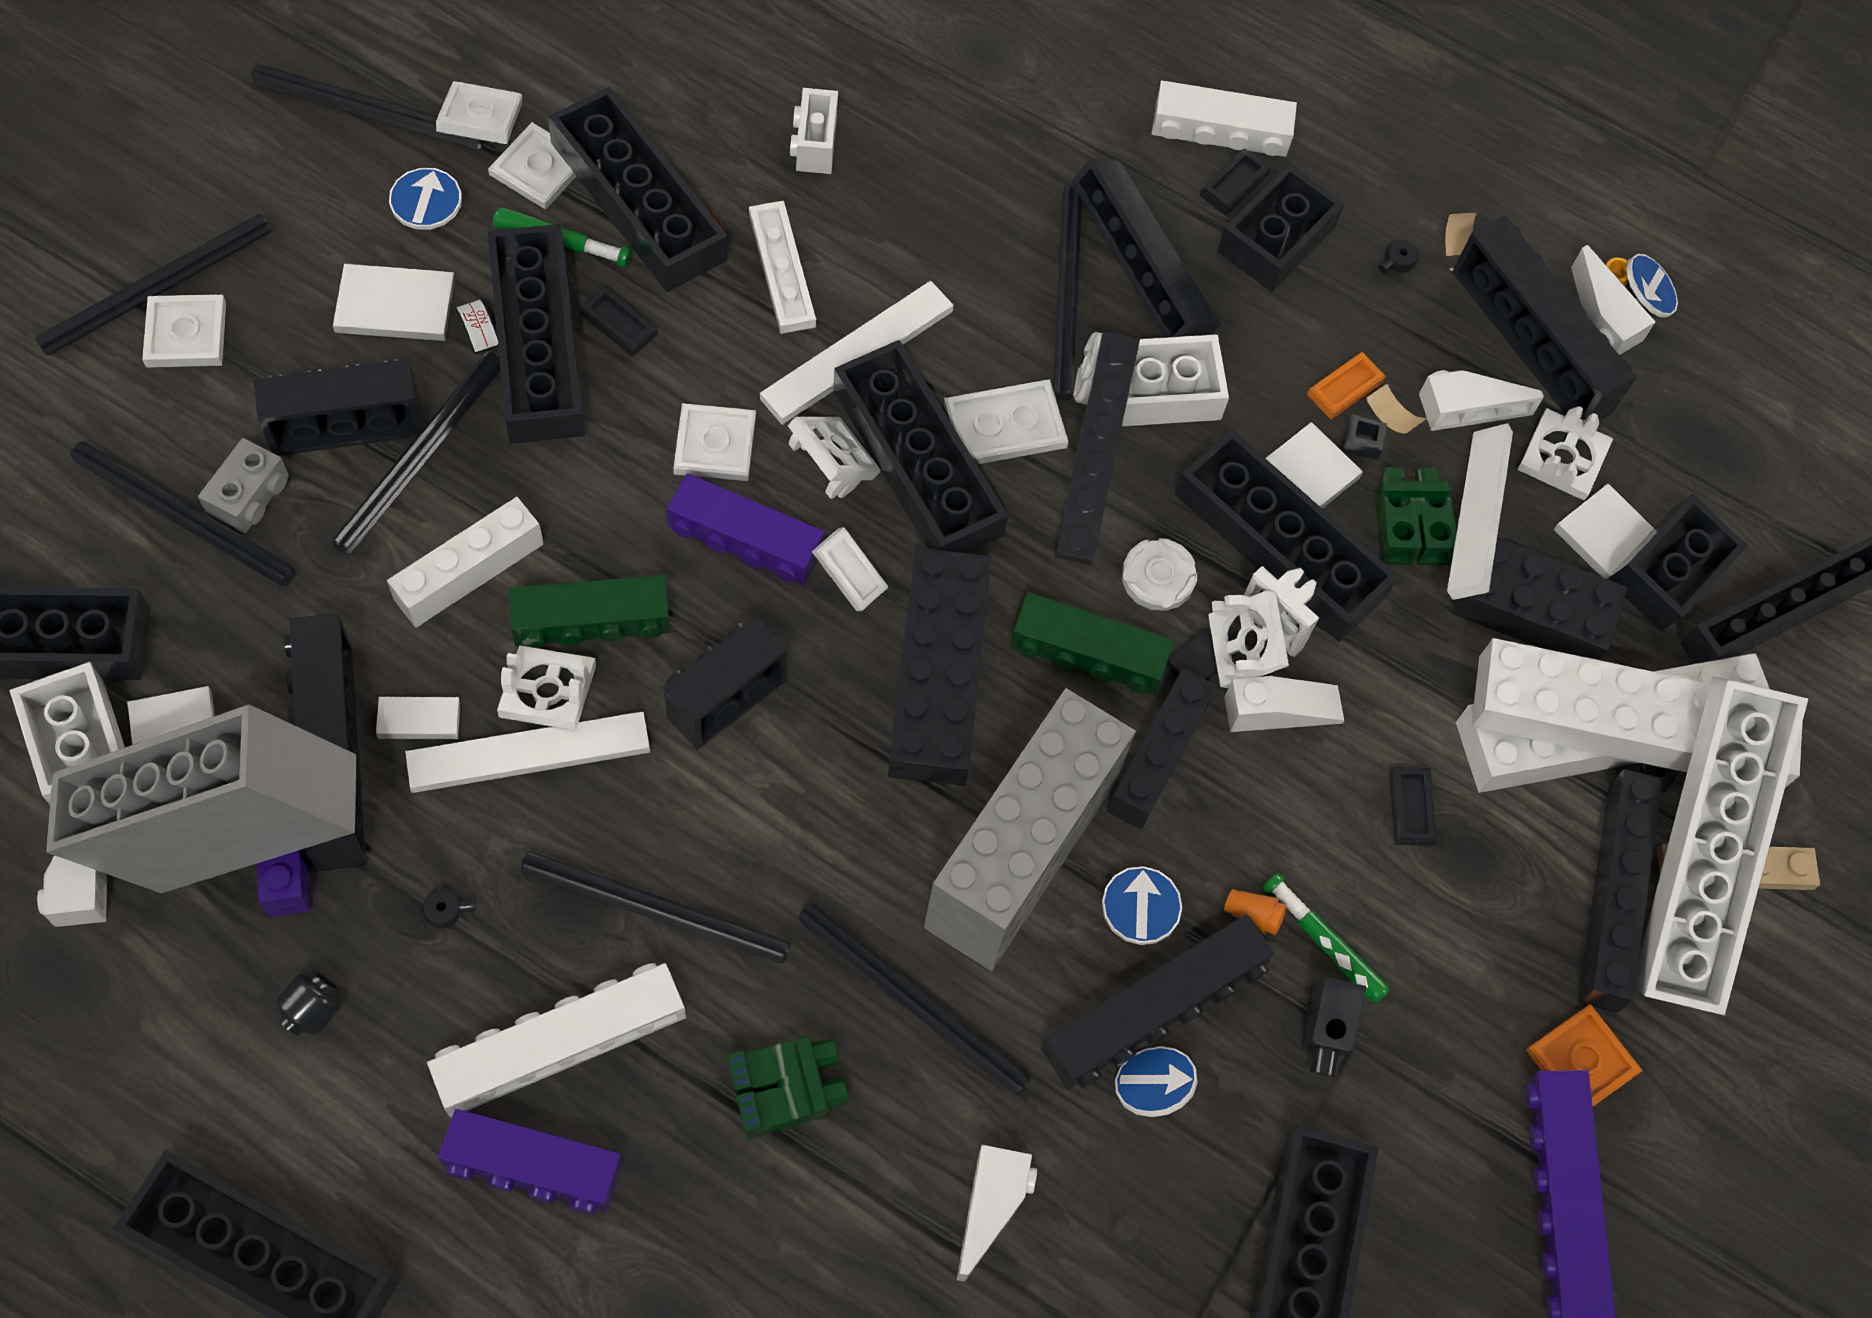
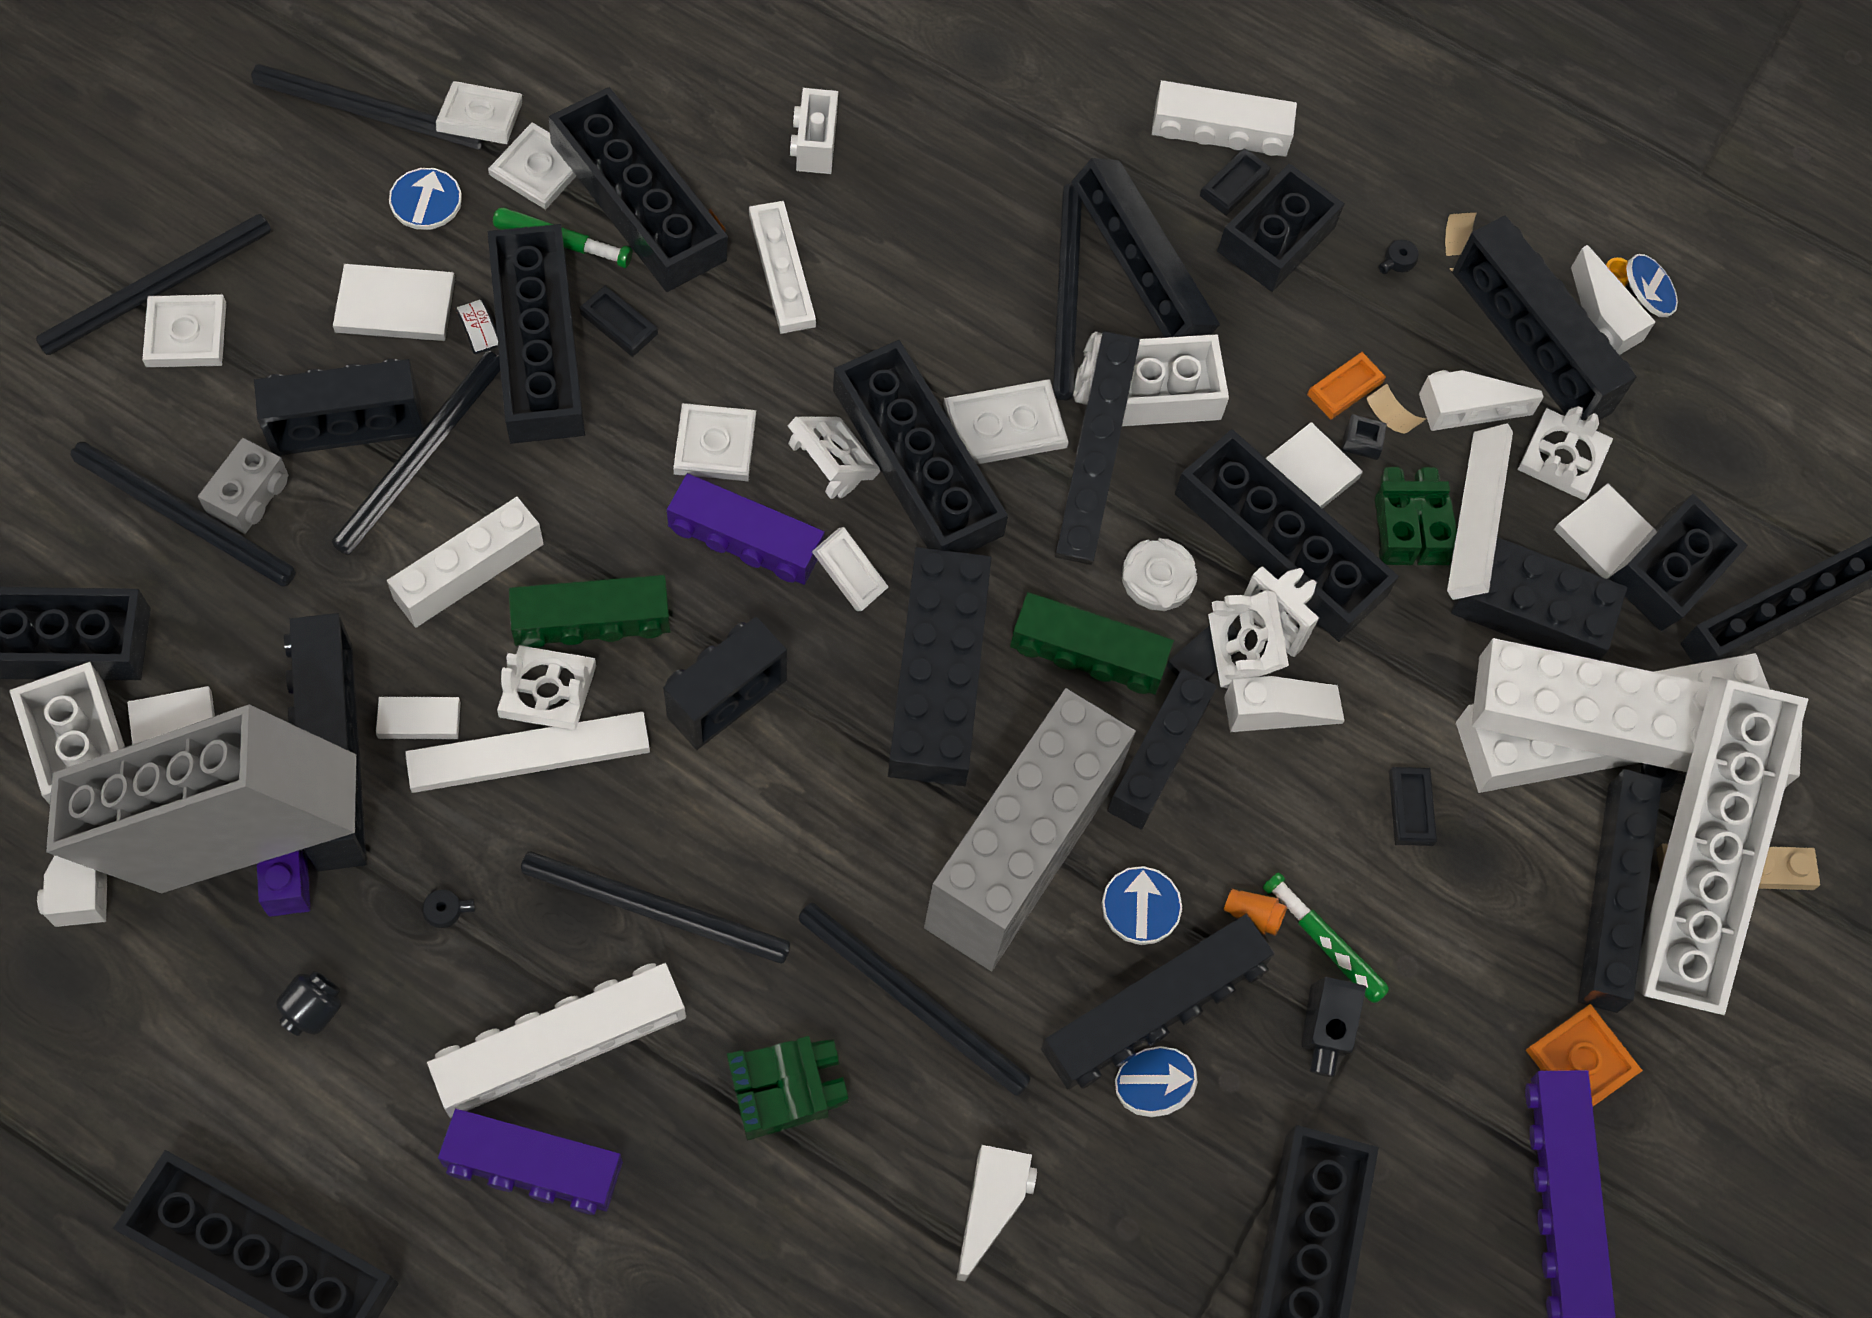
white tile [760,281,953,425] -> none

